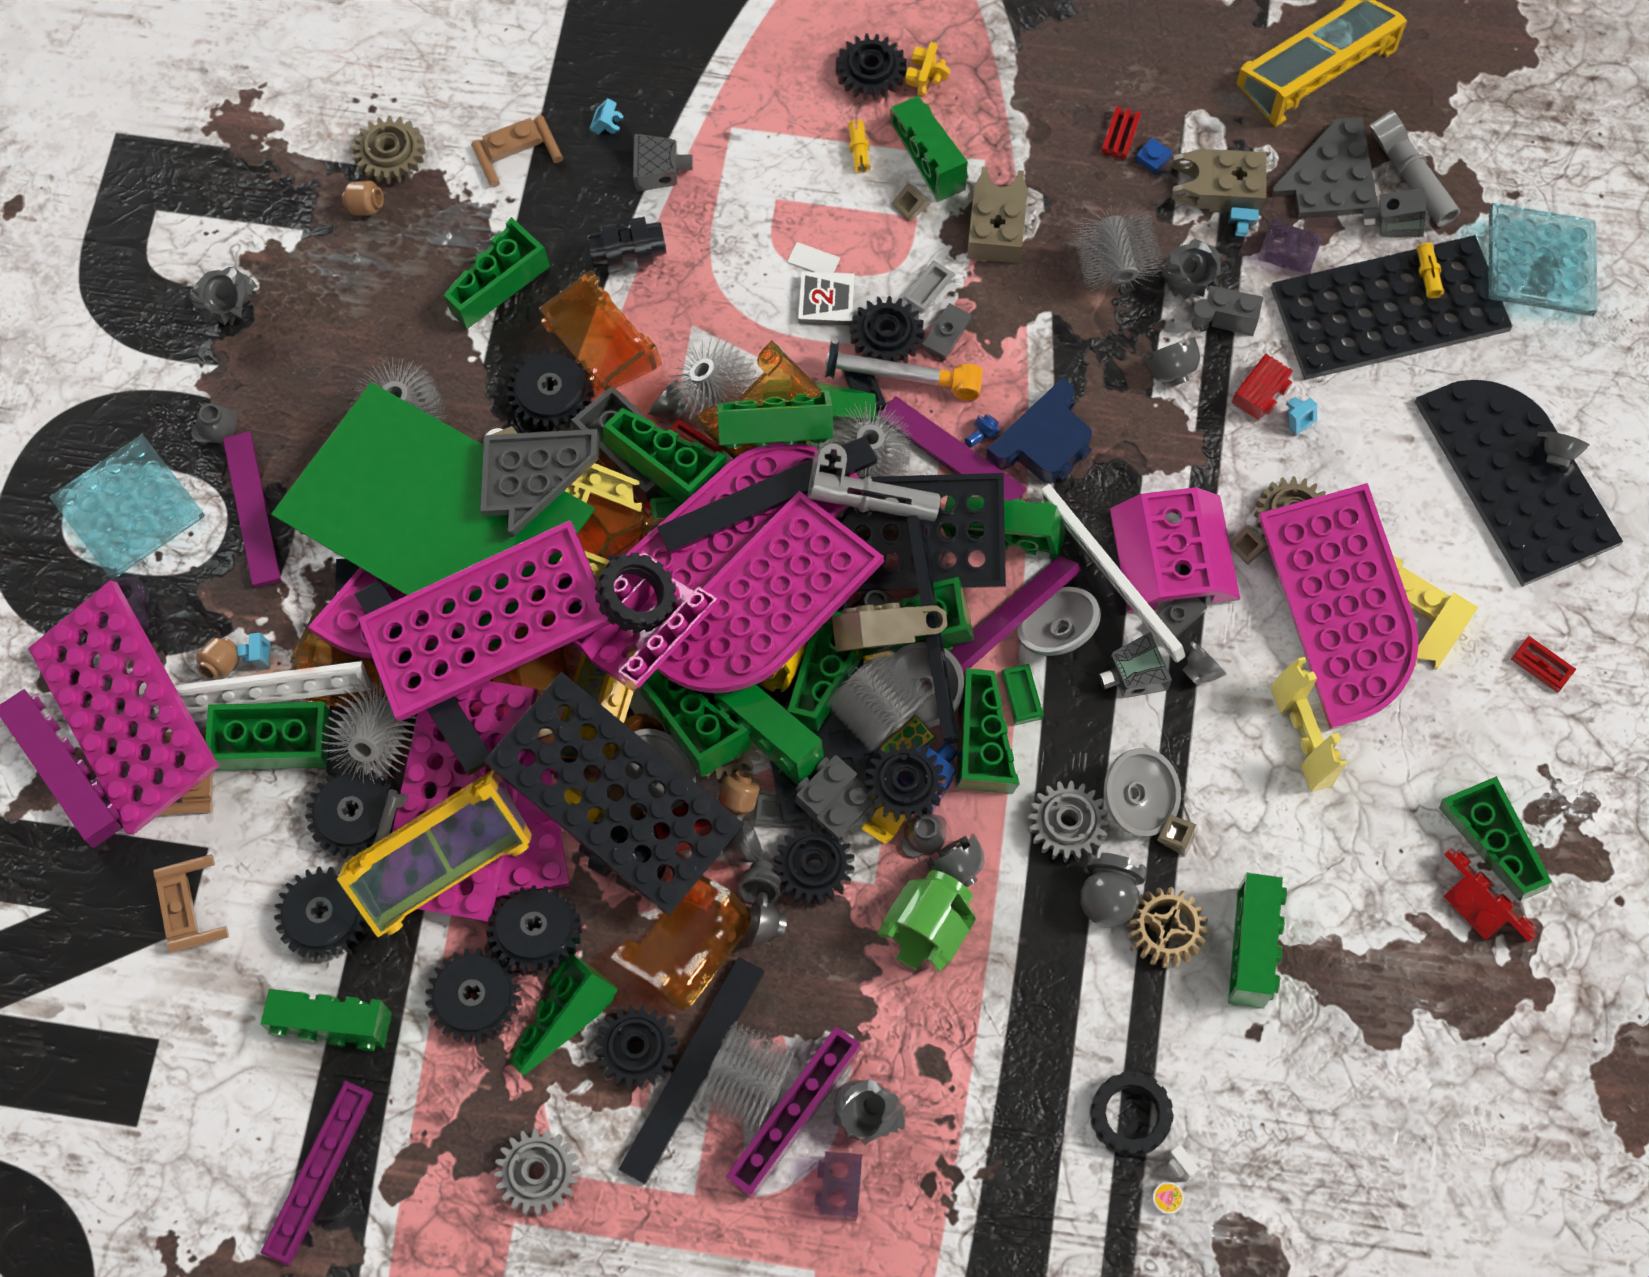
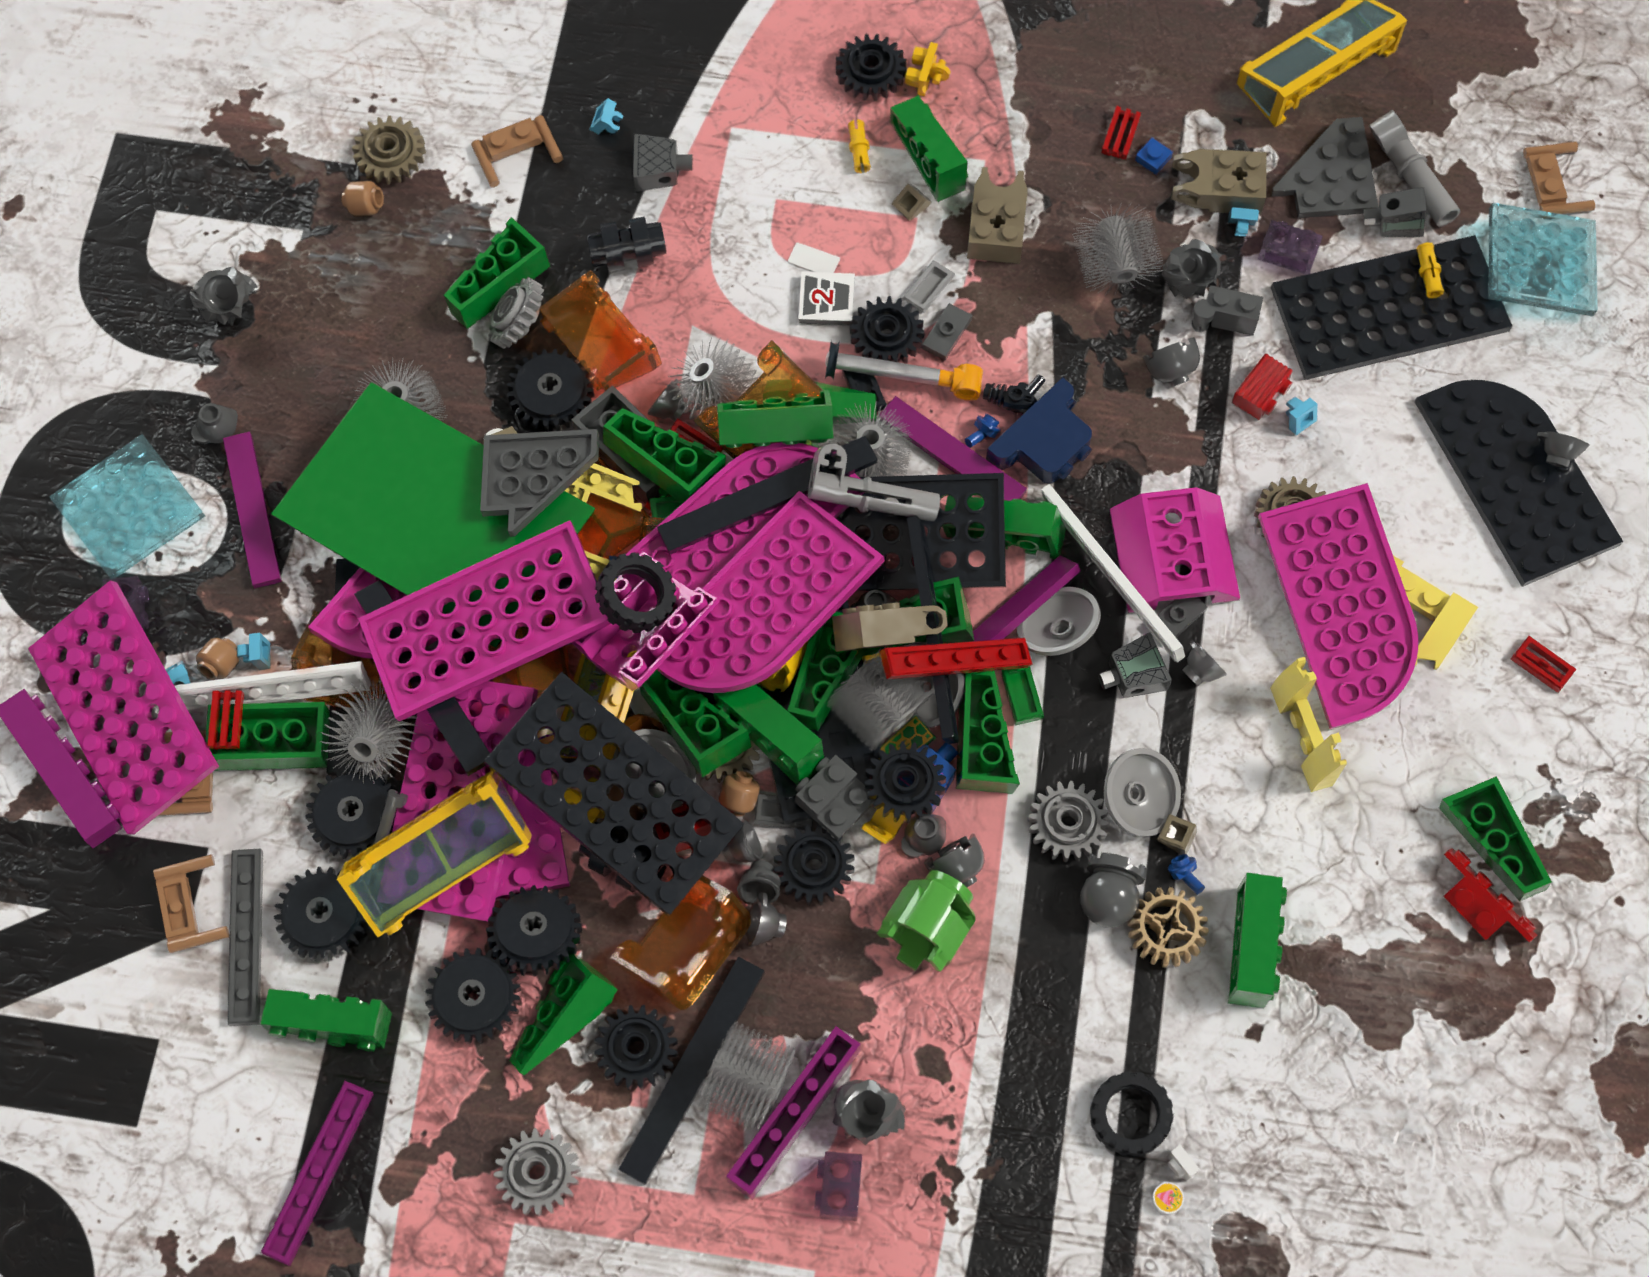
dark tan slope [1230,525,1268,565] -> none
none -> medium azure tile [165,661,191,684]
none -> red tile [208,690,244,749]
none -> dark grey tile [228,849,263,1026]
none -> light grey gear [488,277,544,349]
none -> red tile [879,638,1033,680]
none -> black piece [983,374,1045,414]
none -> blue plate [1168,854,1205,895]
none -> medium nougat plate [1523,141,1595,217]

